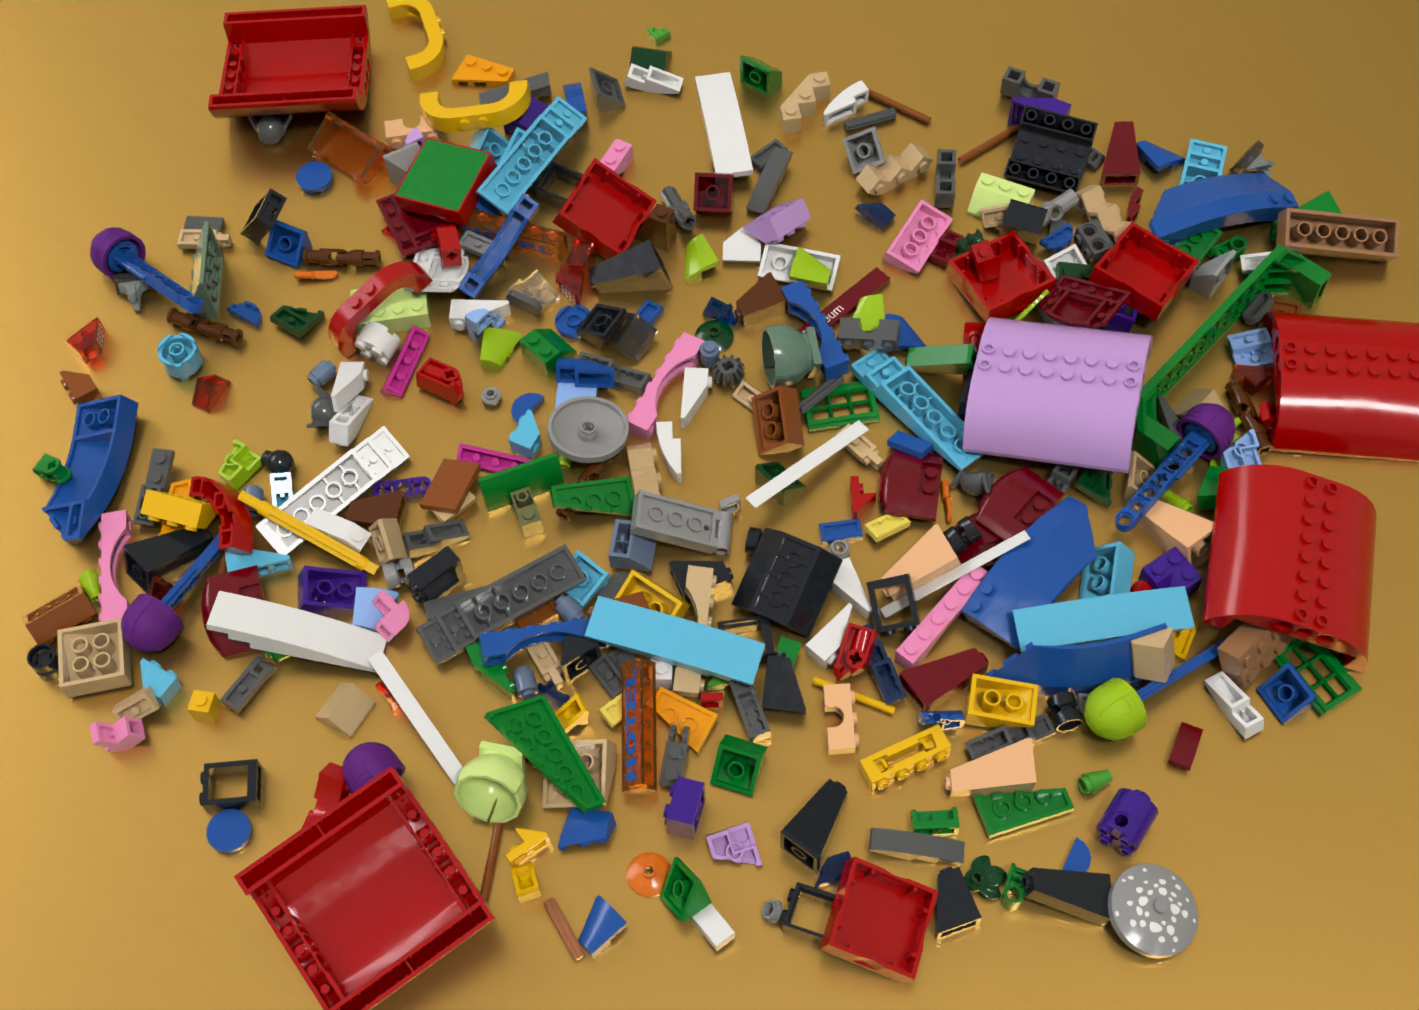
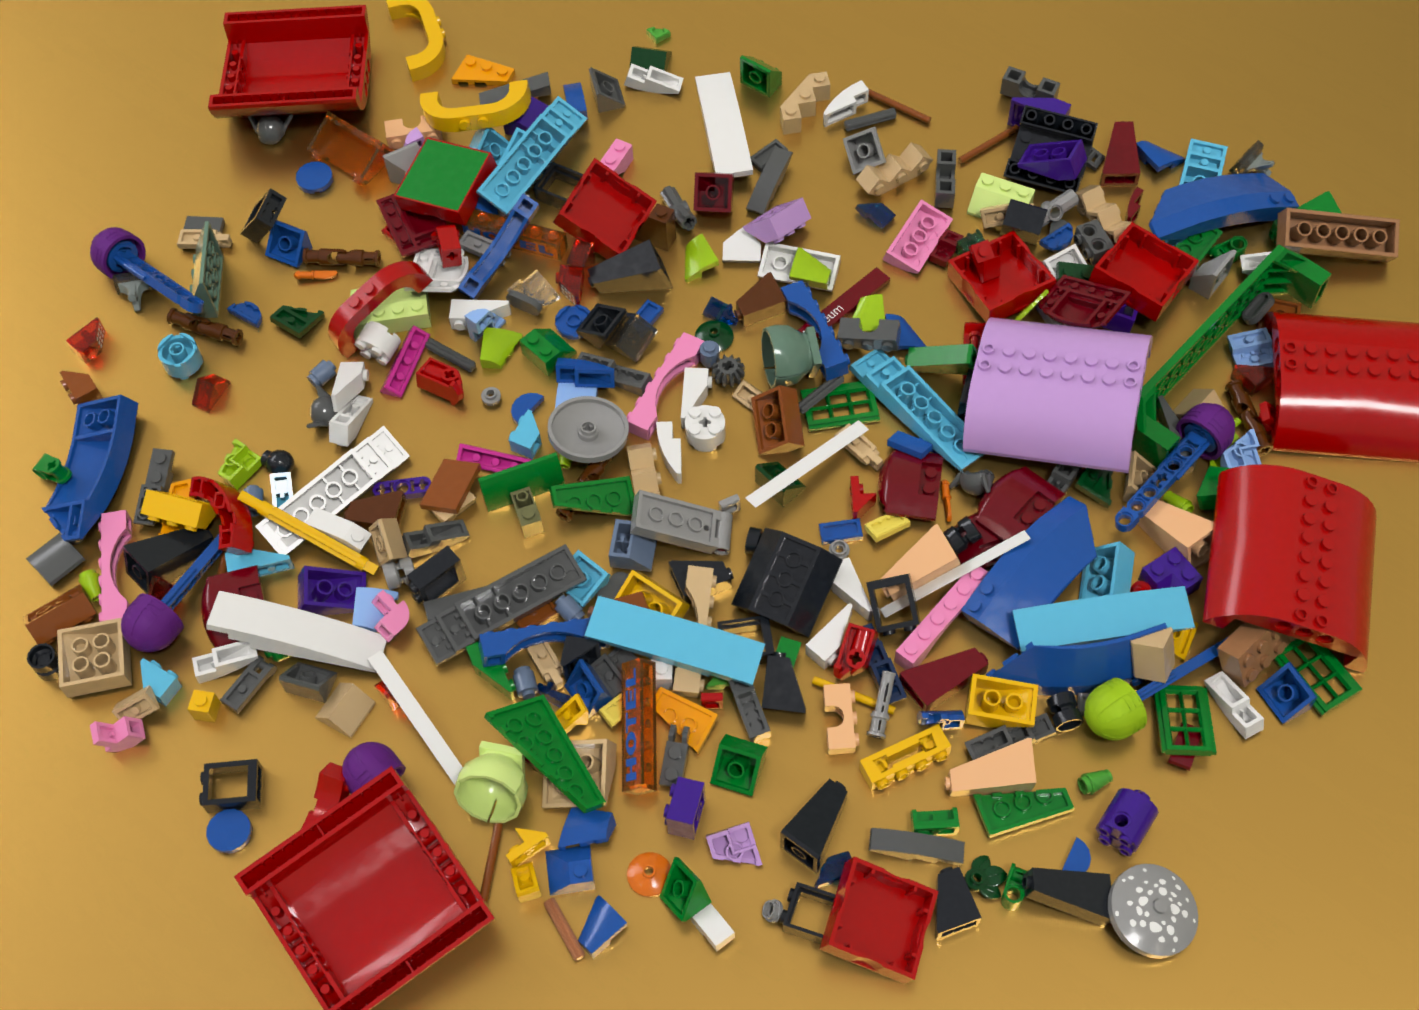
none -> dark grey slope [26,533,85,586]
none -> white slope [192,641,258,684]
none -> dark grey slope [279,662,337,703]
none -> dark grey axle [425,338,476,372]
none -> blue slope [545,845,596,896]
none -> blue slope [564,659,613,718]
none -> white brick [685,405,726,452]
none -> light grey pin [866,671,896,739]
none -> dark purple slope [1017,139,1087,181]
none -> green piece [1154,685,1217,756]

